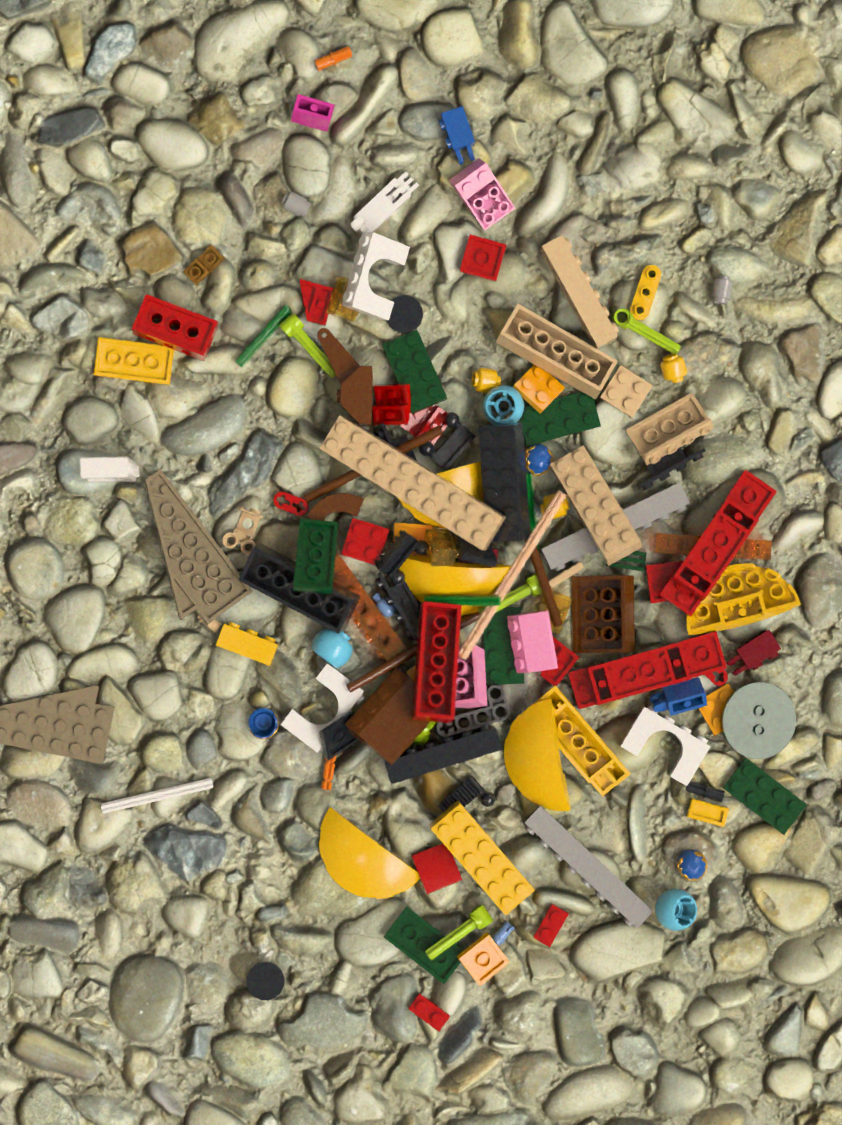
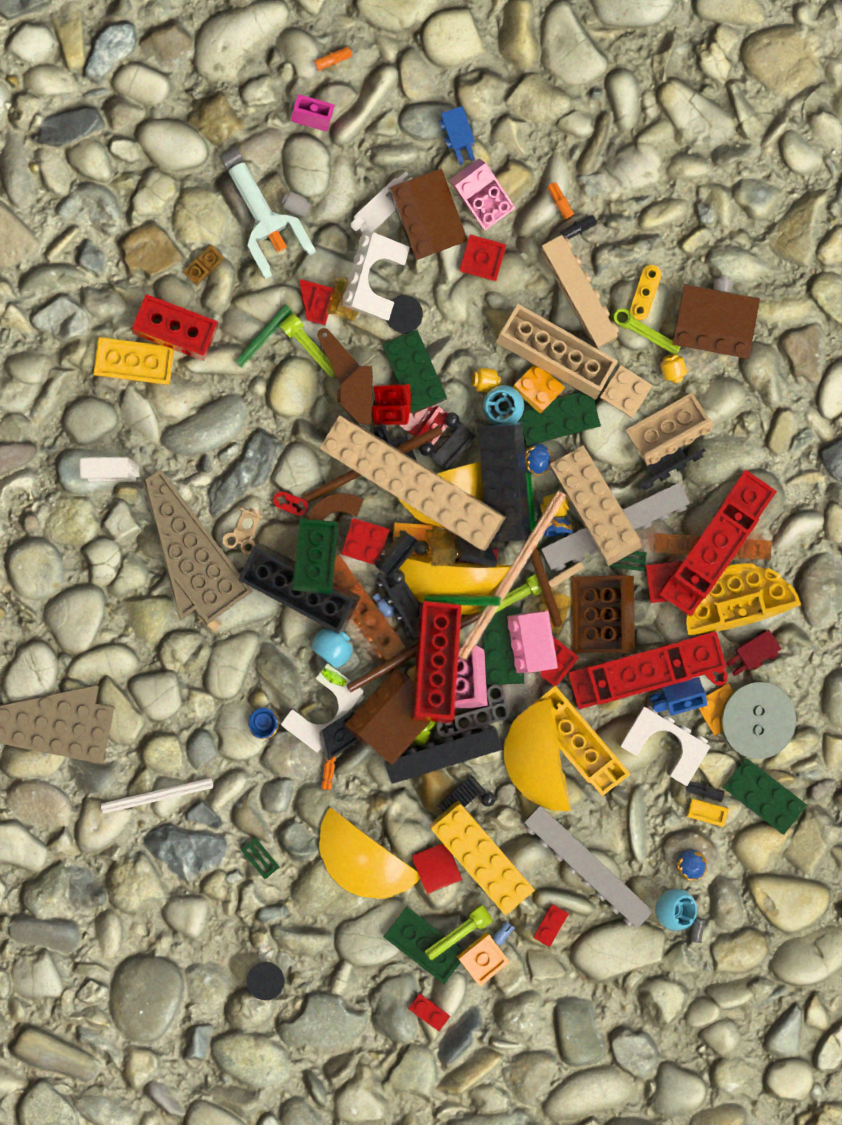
yellow brick [216,622,279,666] -> none
none -> light aqua piece [219,146,316,279]
none -> dark green tile [241,837,280,879]
none -> clear neon green tile [321,667,347,687]
none -> reddish brown slope [388,169,468,261]
none -> blue hair [542,517,573,537]
none -> orange axle [547,182,575,220]
none -> black axle [559,215,597,239]
none -> reddish brown slope [673,284,760,359]
none -> dark grey pin [689,918,707,943]

